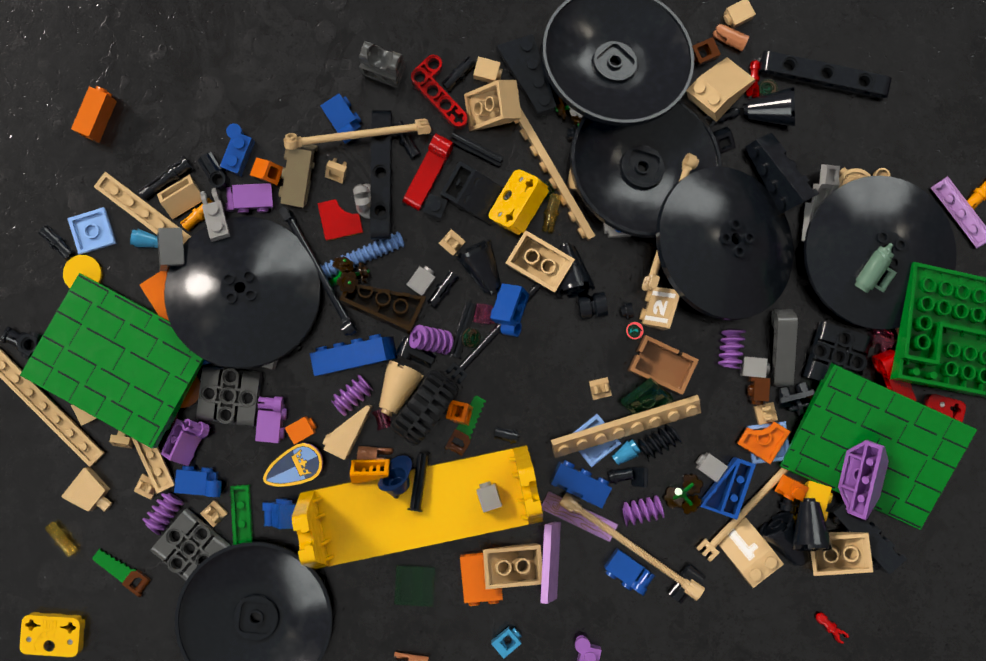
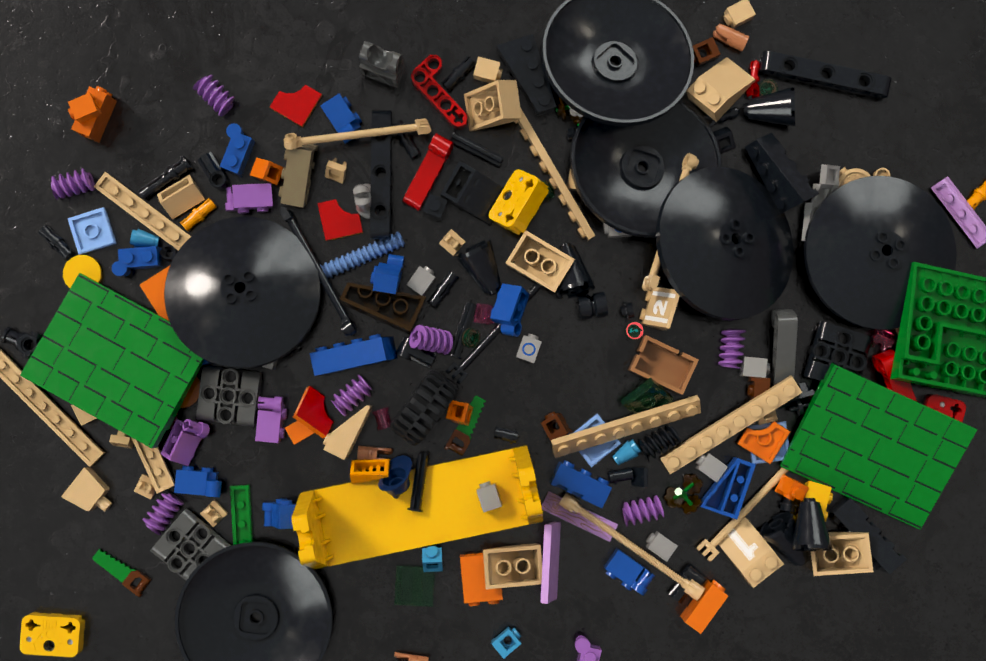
clear yellow axle [45,522,78,558] -> none
dark grey panel [157,228,184,271] -> none
light grey hinge [200,188,230,242] -> none
shield [263,443,323,487] -> none
dark brown plant [329,257,370,293] -> none
tan cone [379,360,424,417] -> none
clear yellow axle [542,193,561,232] -> none
tan tile [589,377,612,400] -> none
red piece [816,613,849,644] -> none
medium lavender wedge [838,440,889,520] -> none
sand green piece [855,243,897,293] -> none
none -> medium lavender piece [51,168,95,200]
none -> orange brick [68,92,102,123]
none -> blue hinge [112,246,163,277]
none -> medium lavender piece [193,74,235,117]
none -> red tile [270,84,323,128]
none -> red tile [293,386,333,438]
none -> blue hinge [370,254,404,294]
none -> dark azure brick [422,546,443,572]
none -> light grey brick [516,333,542,364]
none -> reddish brown brick [541,411,573,441]
none -> light grey brick [646,531,678,562]
none -> tan plate [660,375,802,474]
none -> orange brick [680,579,728,634]

